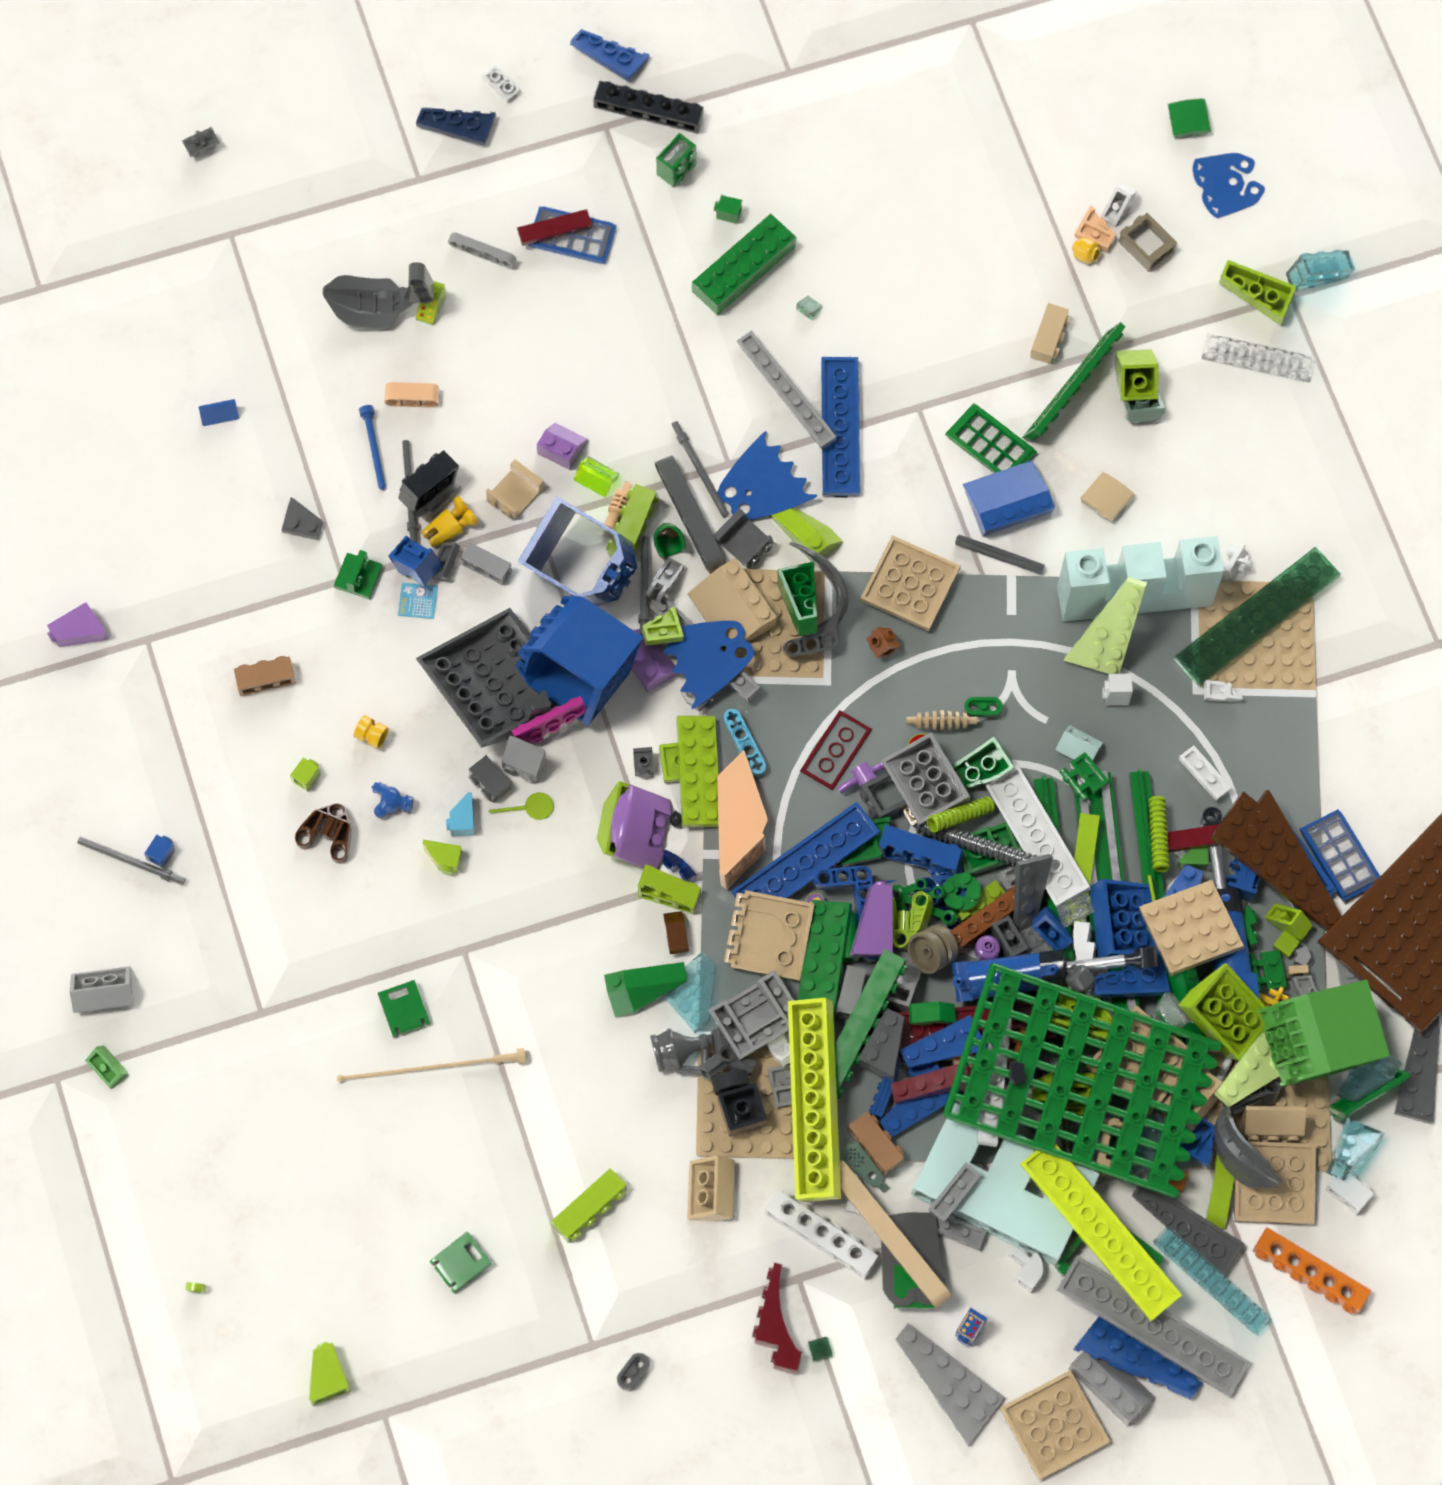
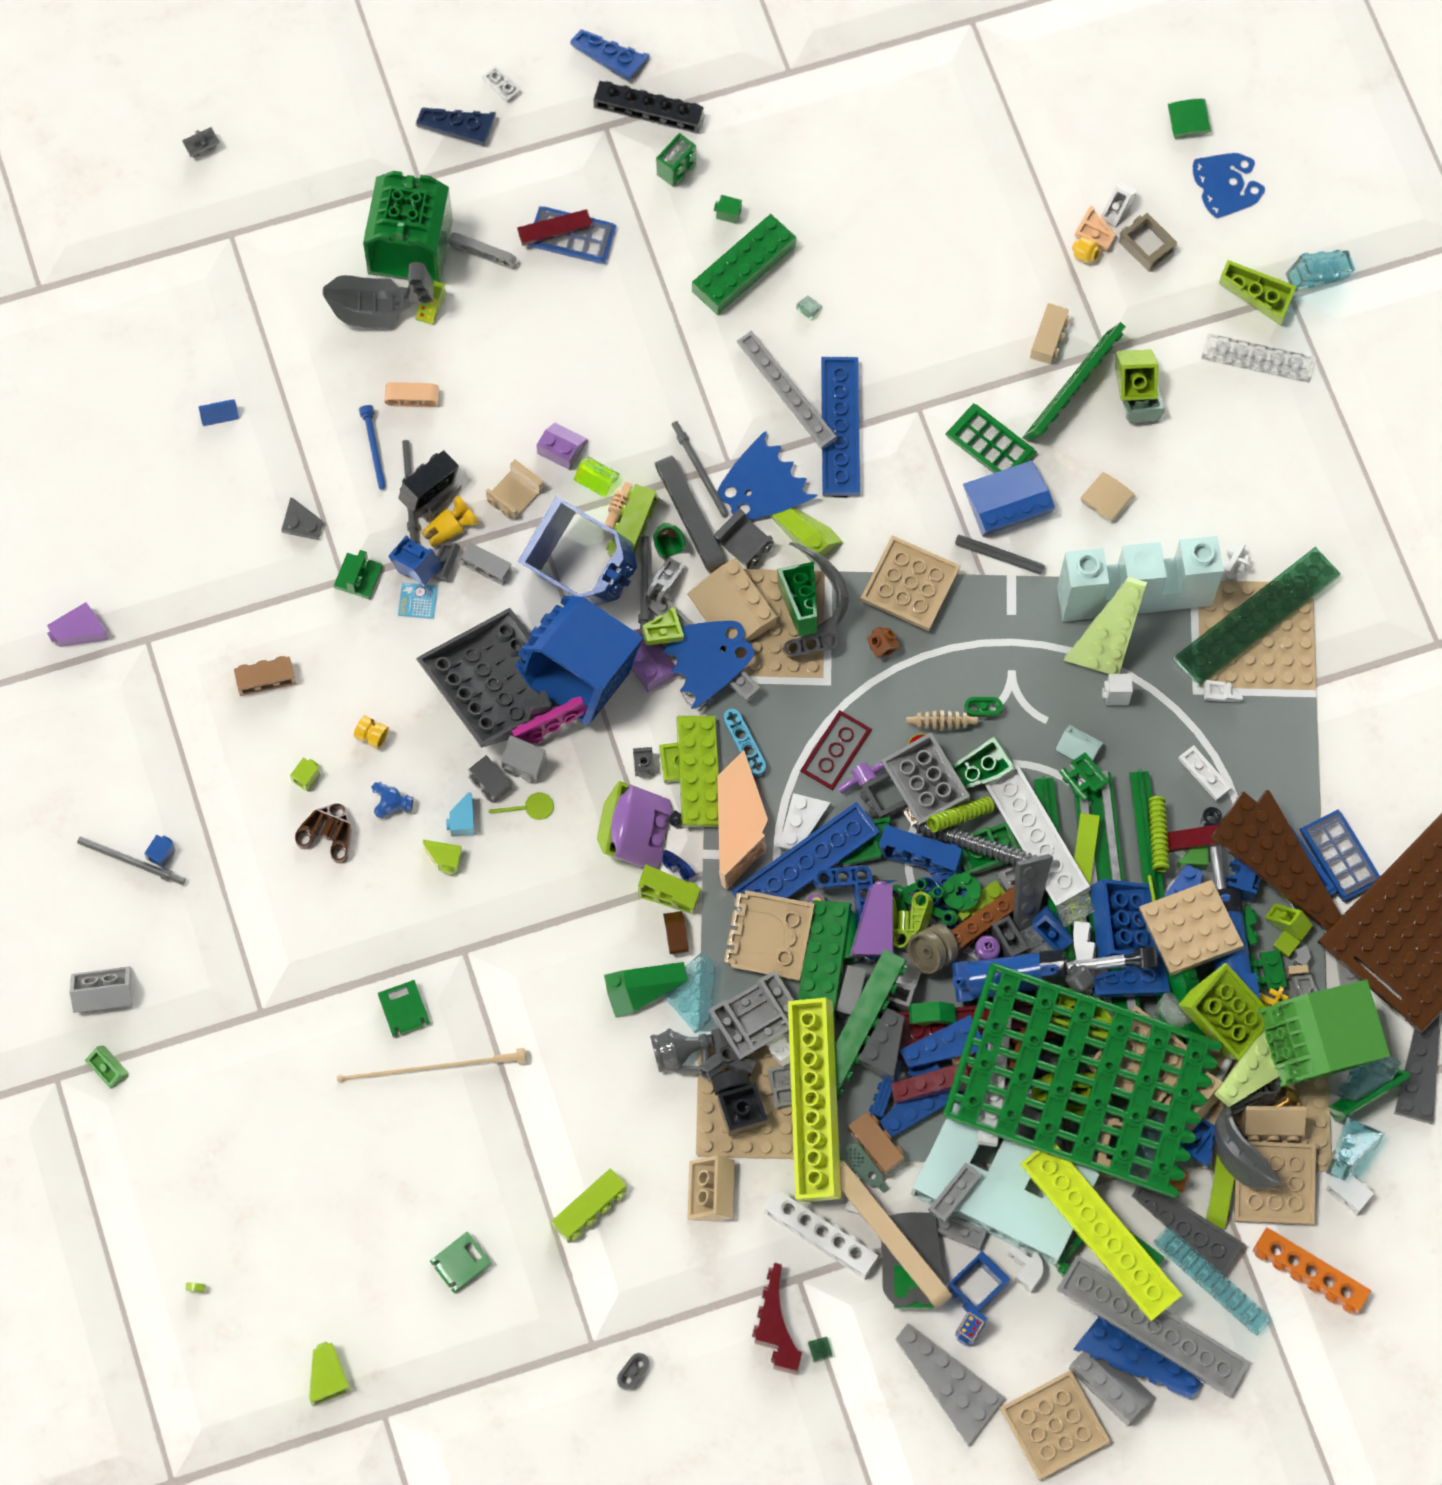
black piece [1008,1061,1027,1087] -> none
none -> green container [363,171,453,283]
none -> white wing [779,793,831,851]
none -> blue window [947,1251,1011,1313]
none -> pearl gold plant [1273,1086,1301,1107]

